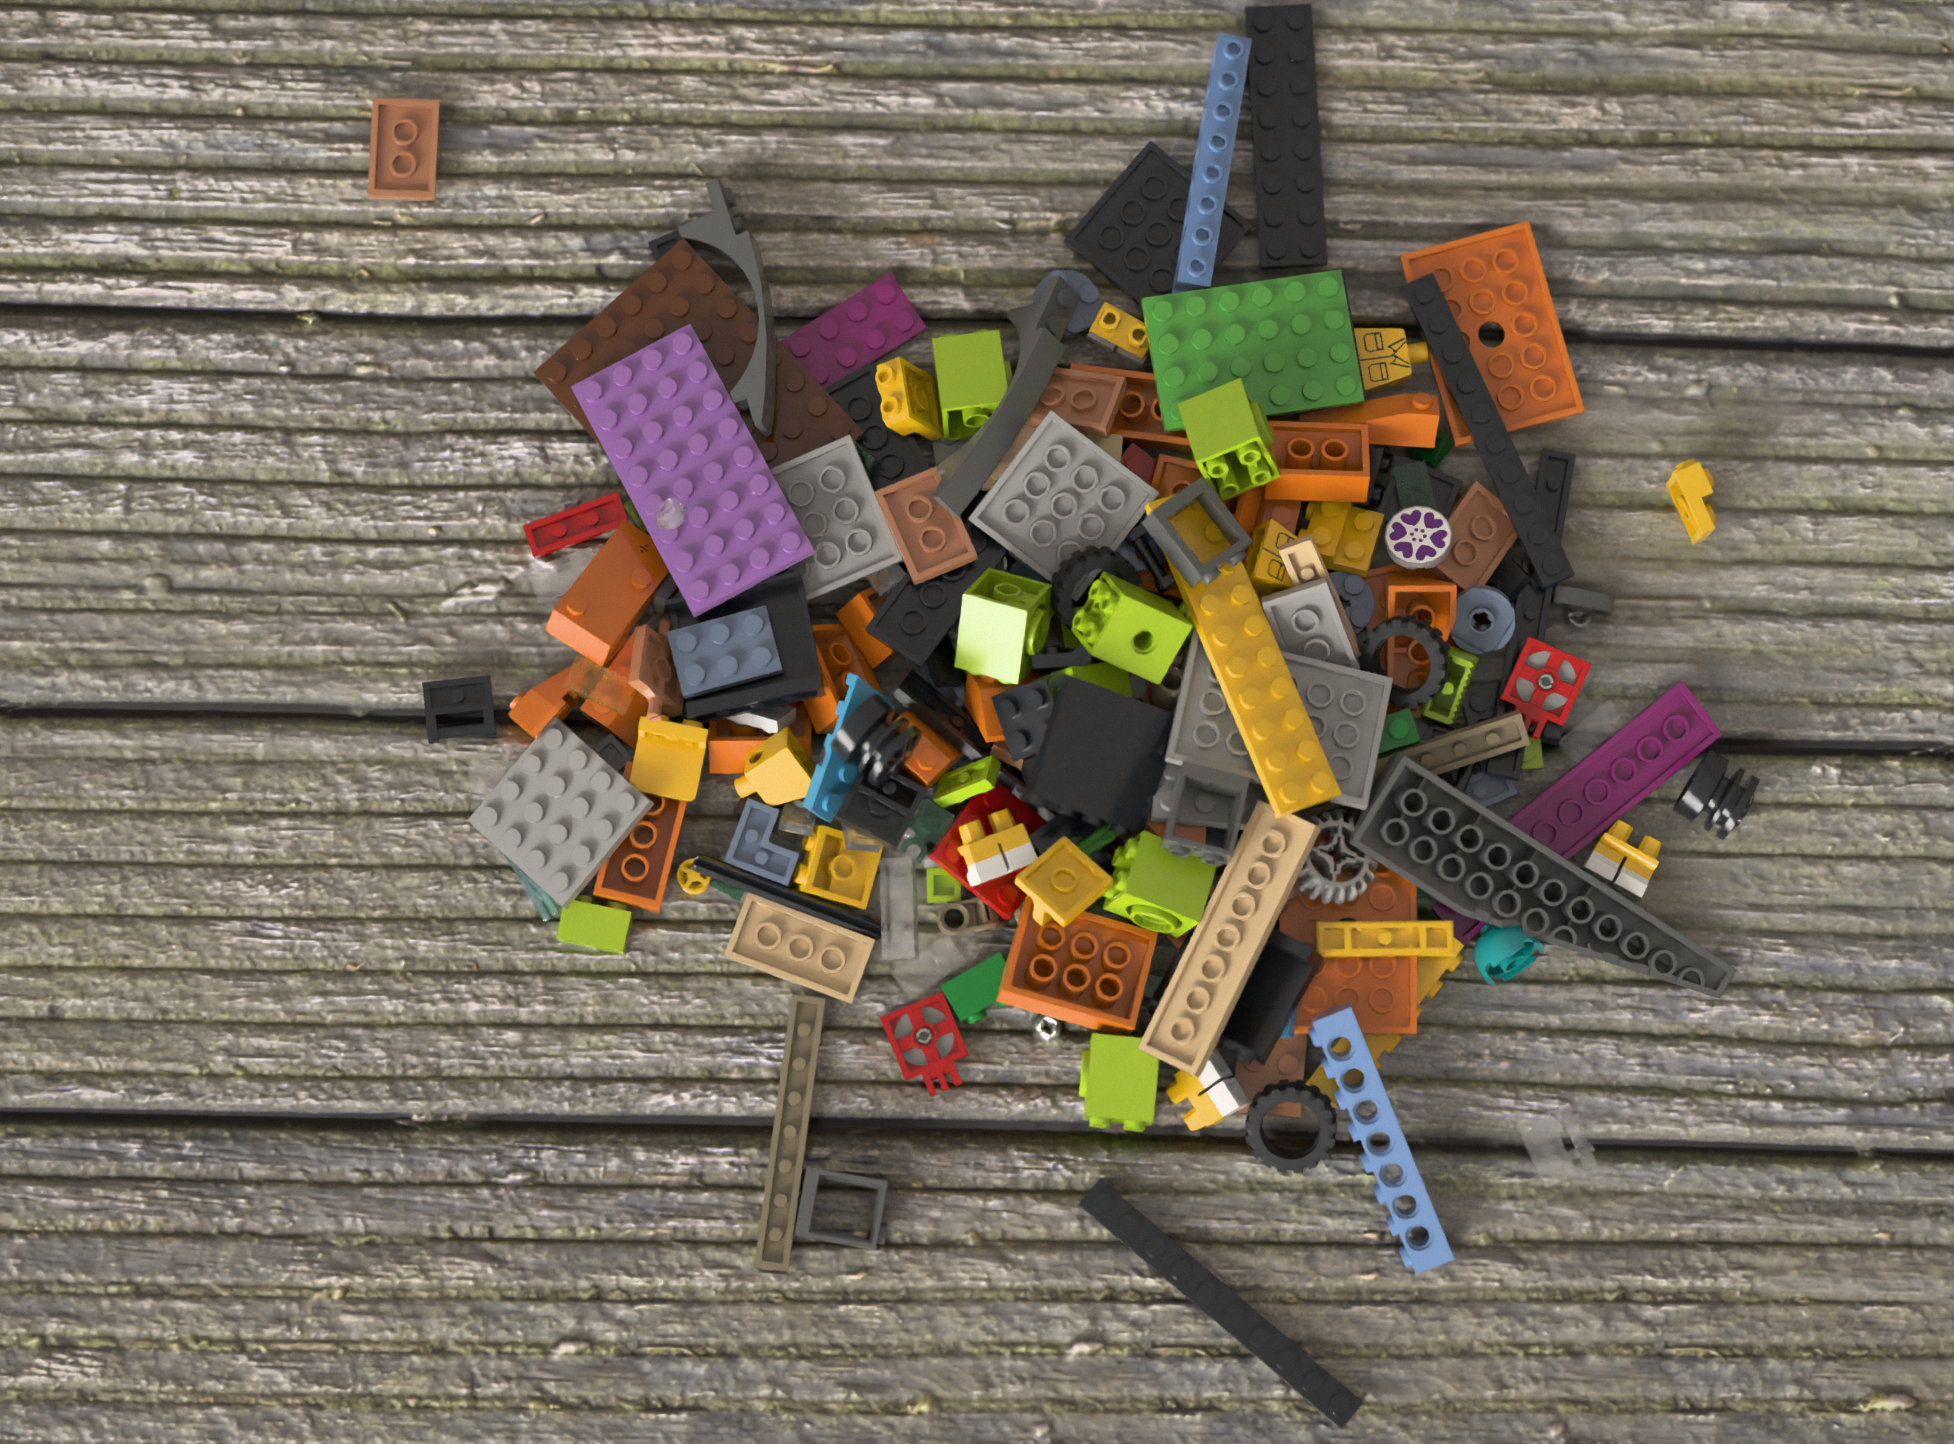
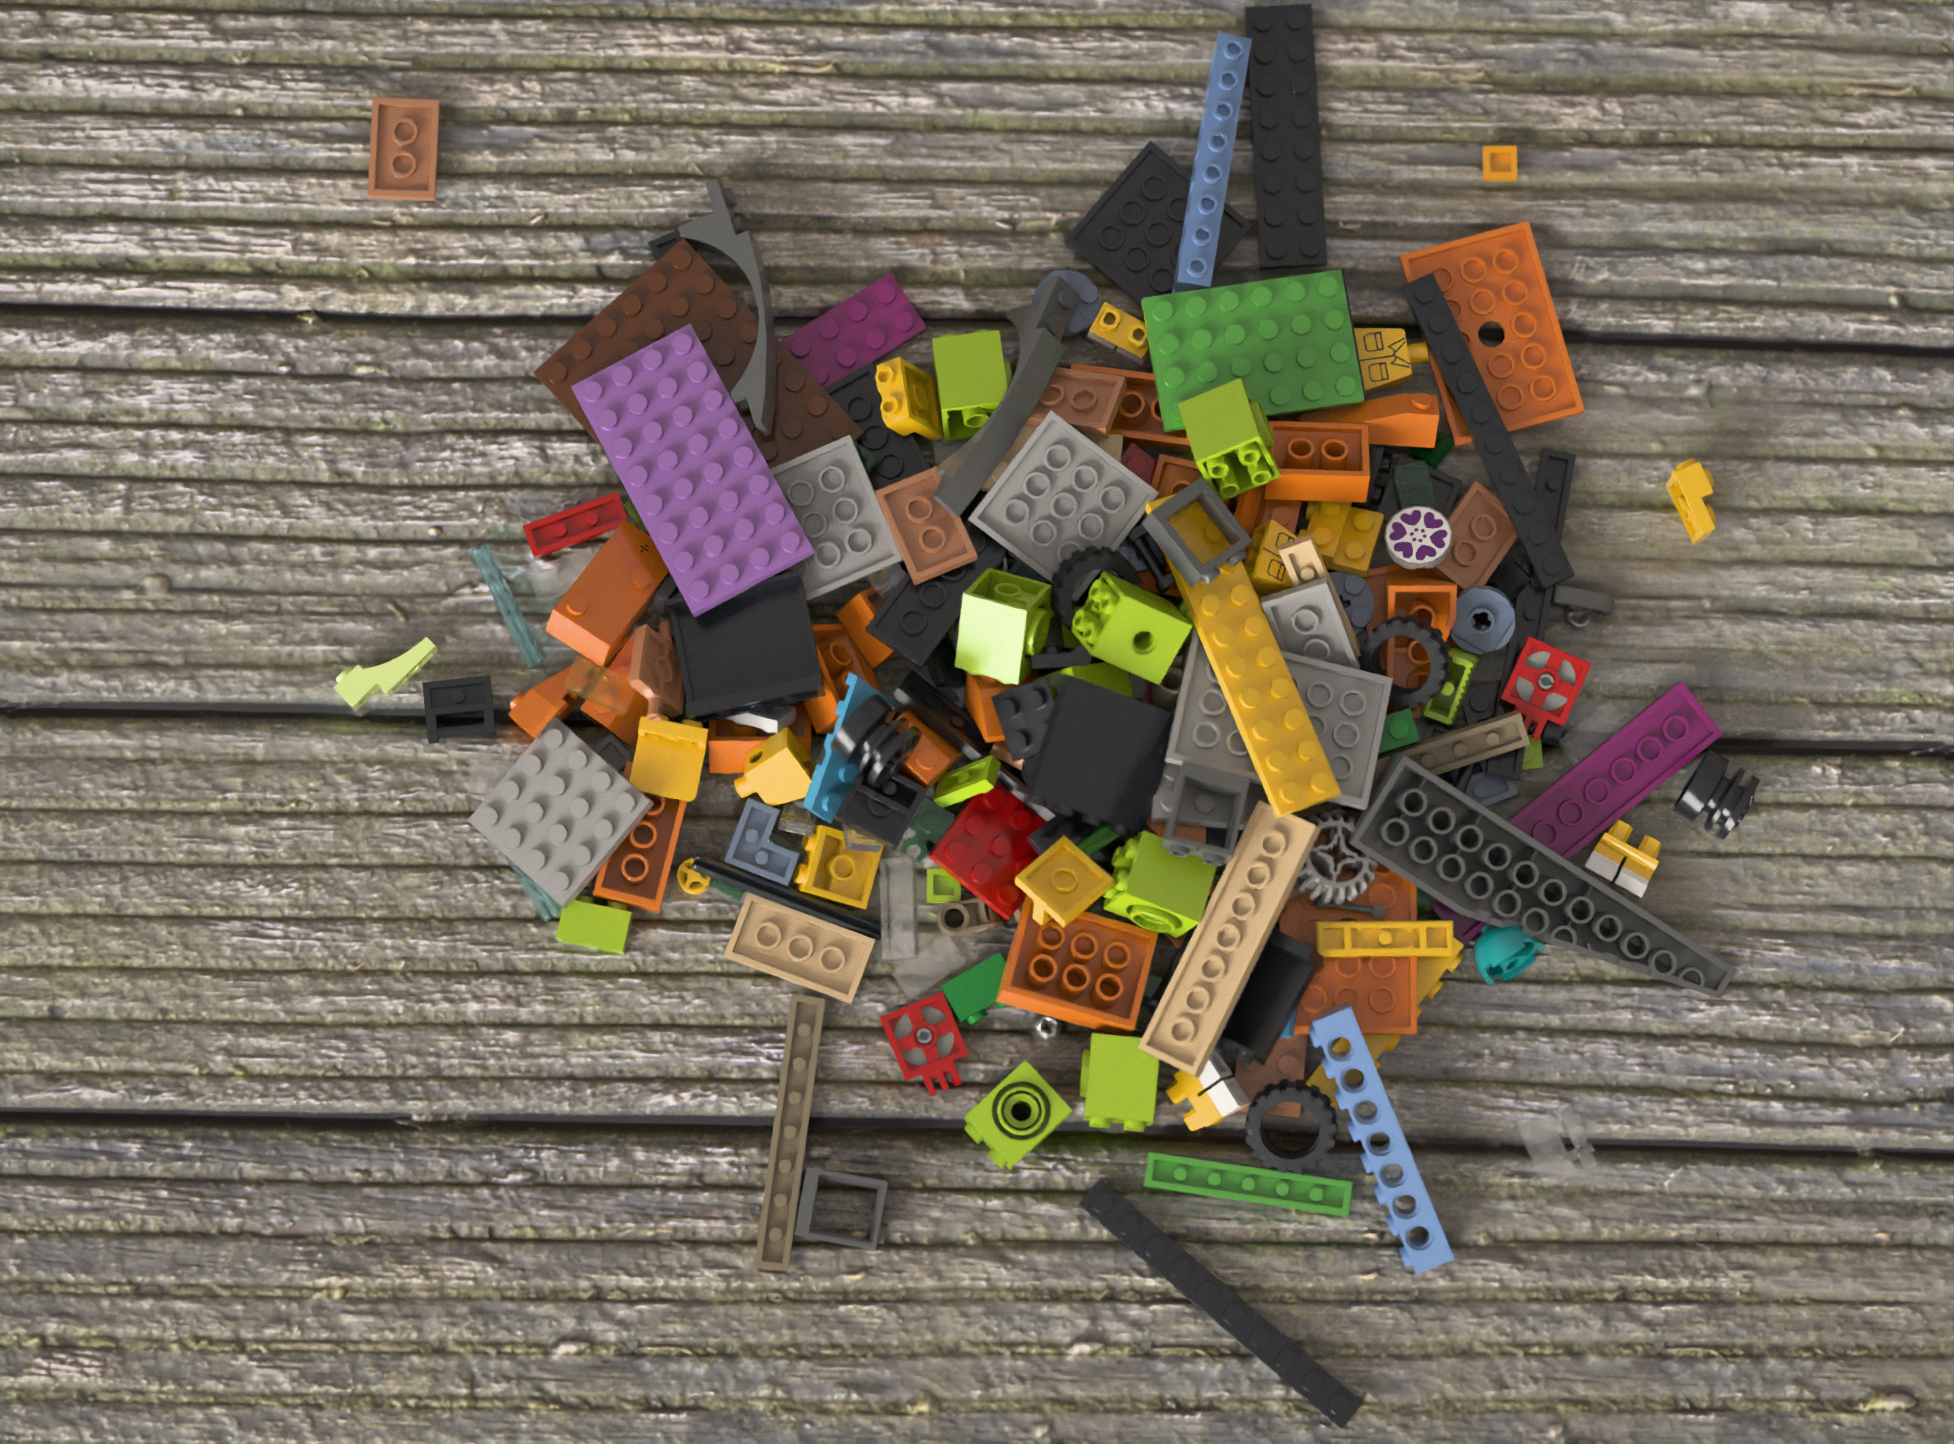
clear plate [654,498,687,530] -> none
sand blue plate [667,605,784,699] -> none
yellow hips [958,808,1037,887] -> none
none -> yellowish green slope [334,637,439,711]
none -> clear light blue axle [472,544,544,668]
none -> lime brick [964,1060,1073,1170]
none -> bright green plate [1143,1152,1353,1217]
none -> dark grey hinge [1314,896,1385,919]
none -> light orange plate [1482,146,1518,182]

